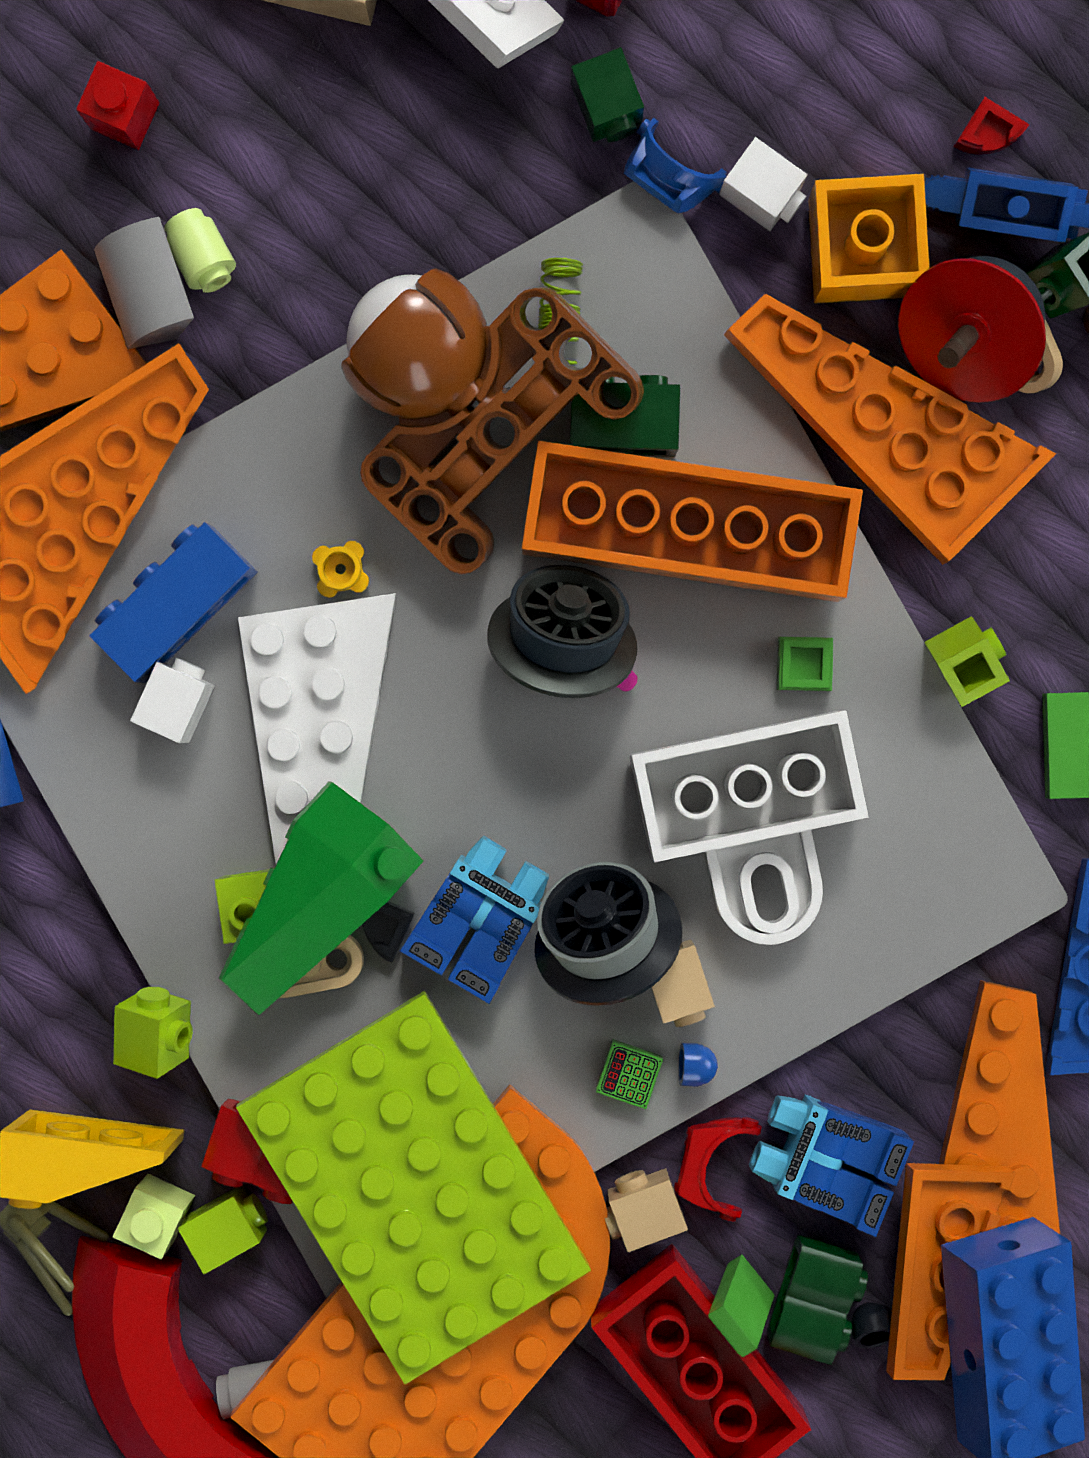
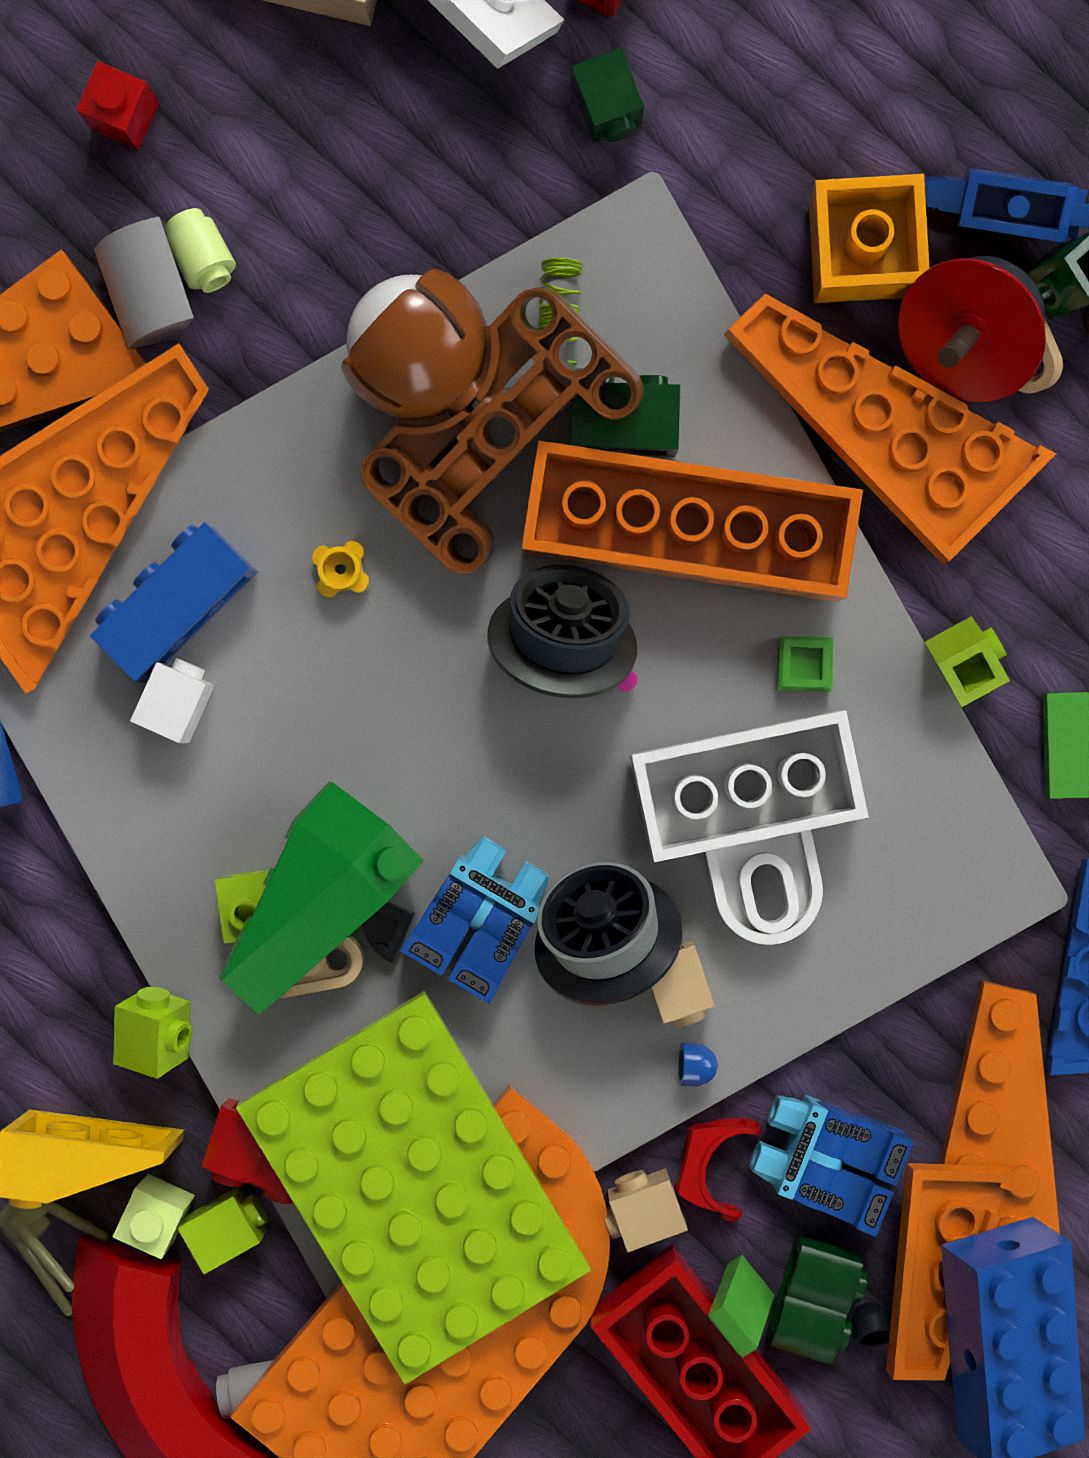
white wing [238,593,397,864] -> none
tile [595,1039,663,1109] -> none
blue helmet [624,118,727,213] -> none
white brick [719,137,808,231] -> none
red tile [953,97,1030,155] -> none

